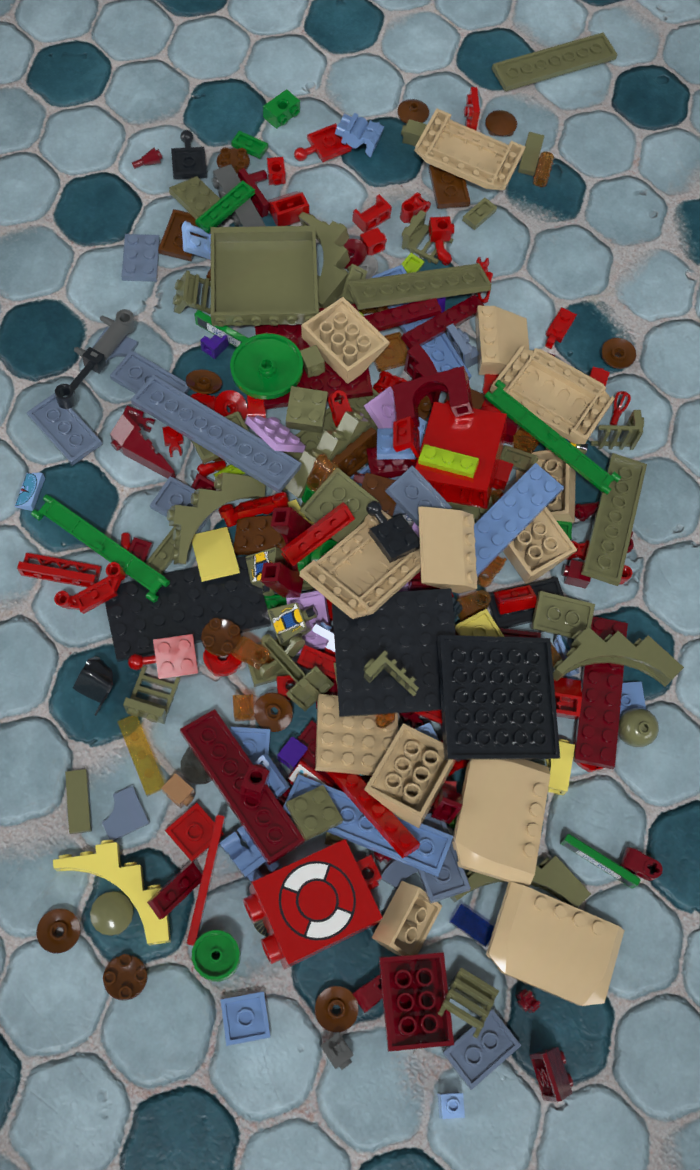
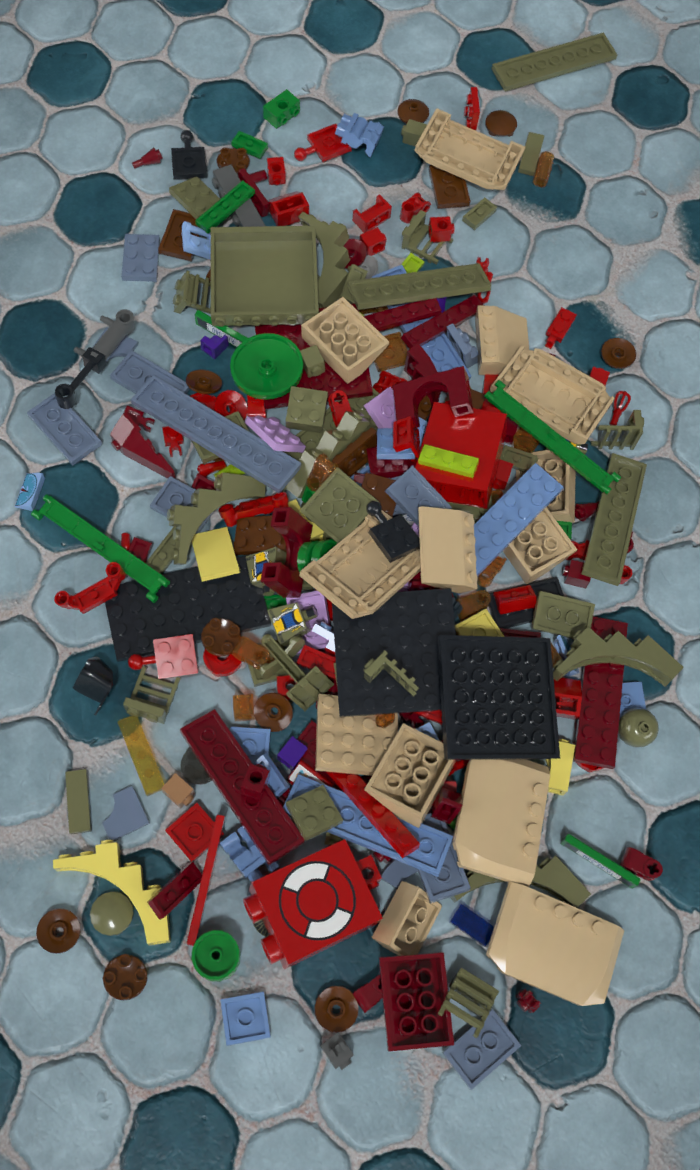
red fence [17,553,102,588] -> none
red fence [281,502,355,566] -> none
red arm [435,240,452,265] -> none
light blue brick [437,1092,465,1119] -> none
dark red slope [529,1047,574,1102] -> none

